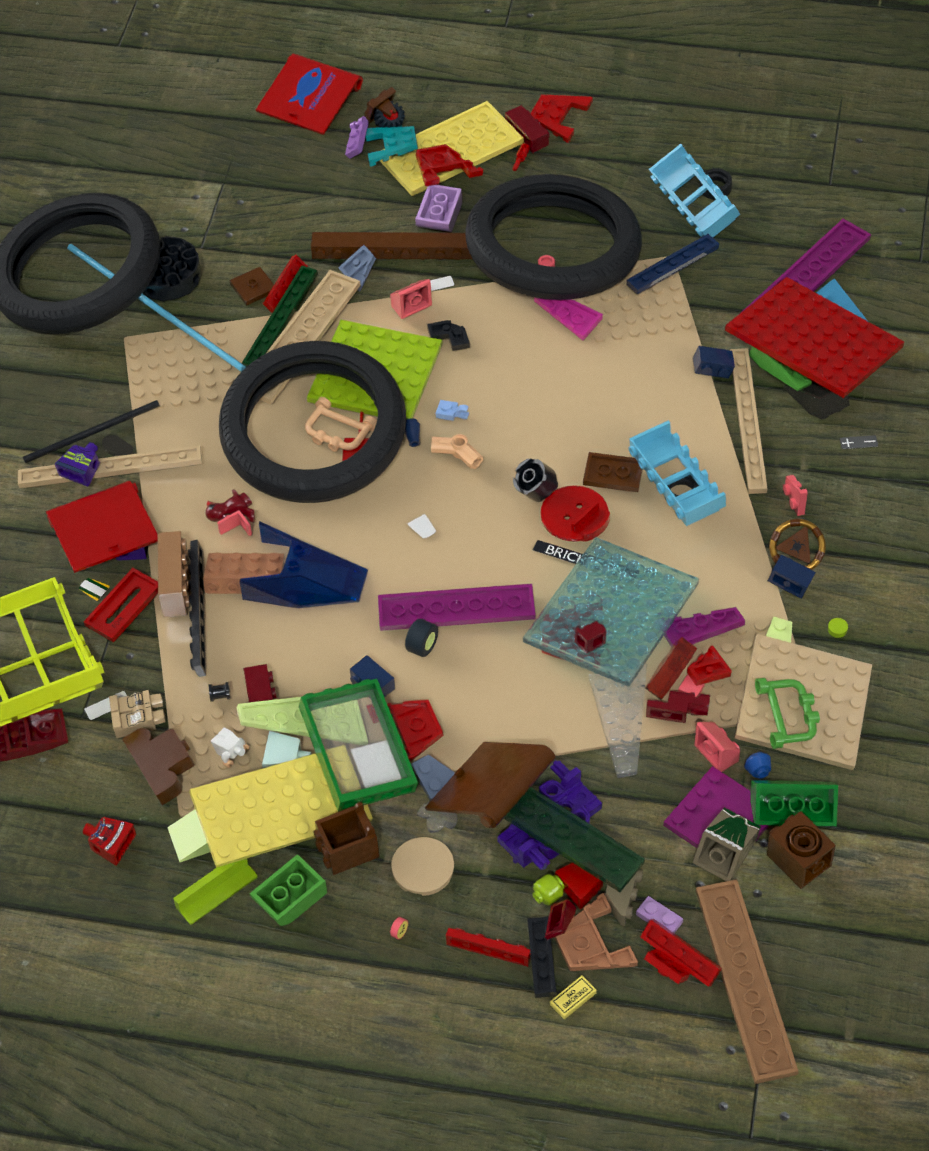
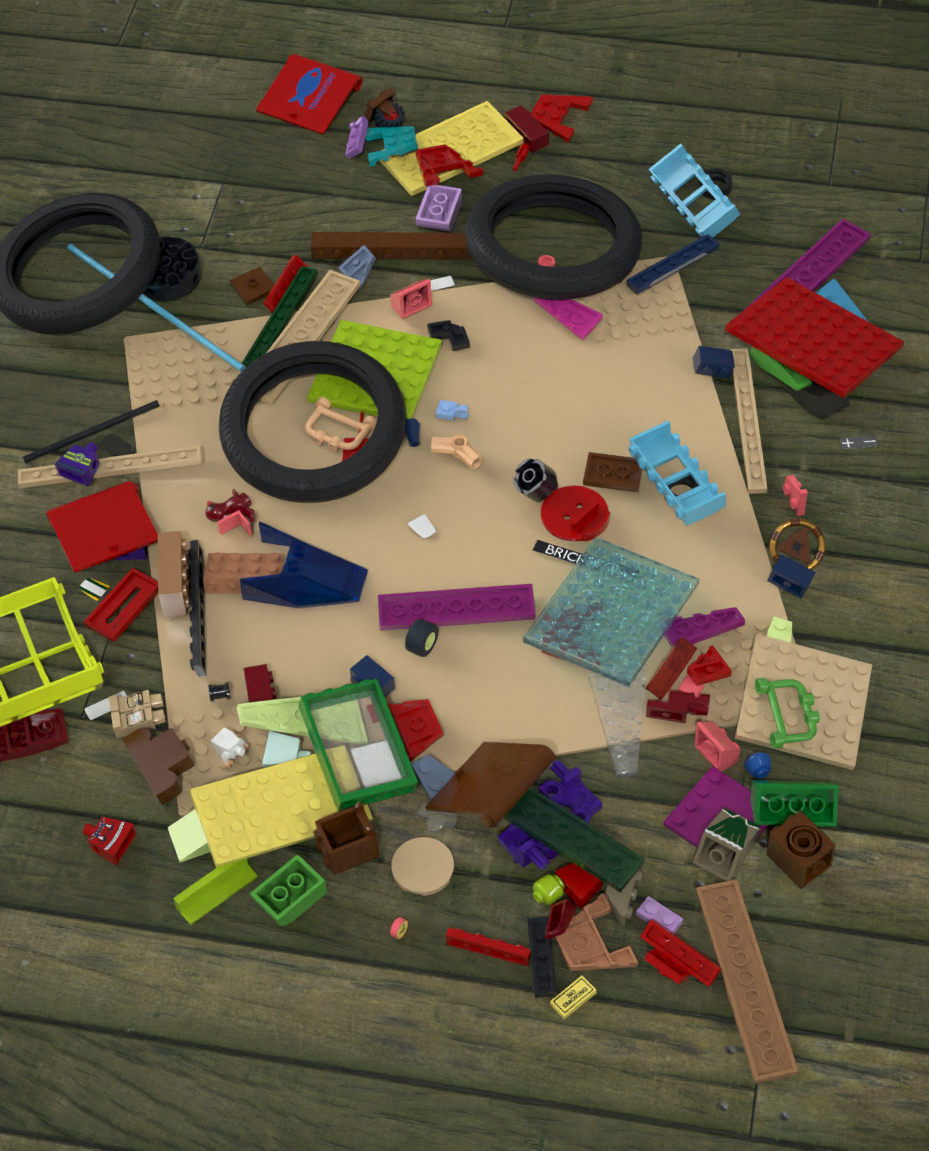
dark red brick [574,621,607,654] -> none
lime tile [828,618,848,638] -> none

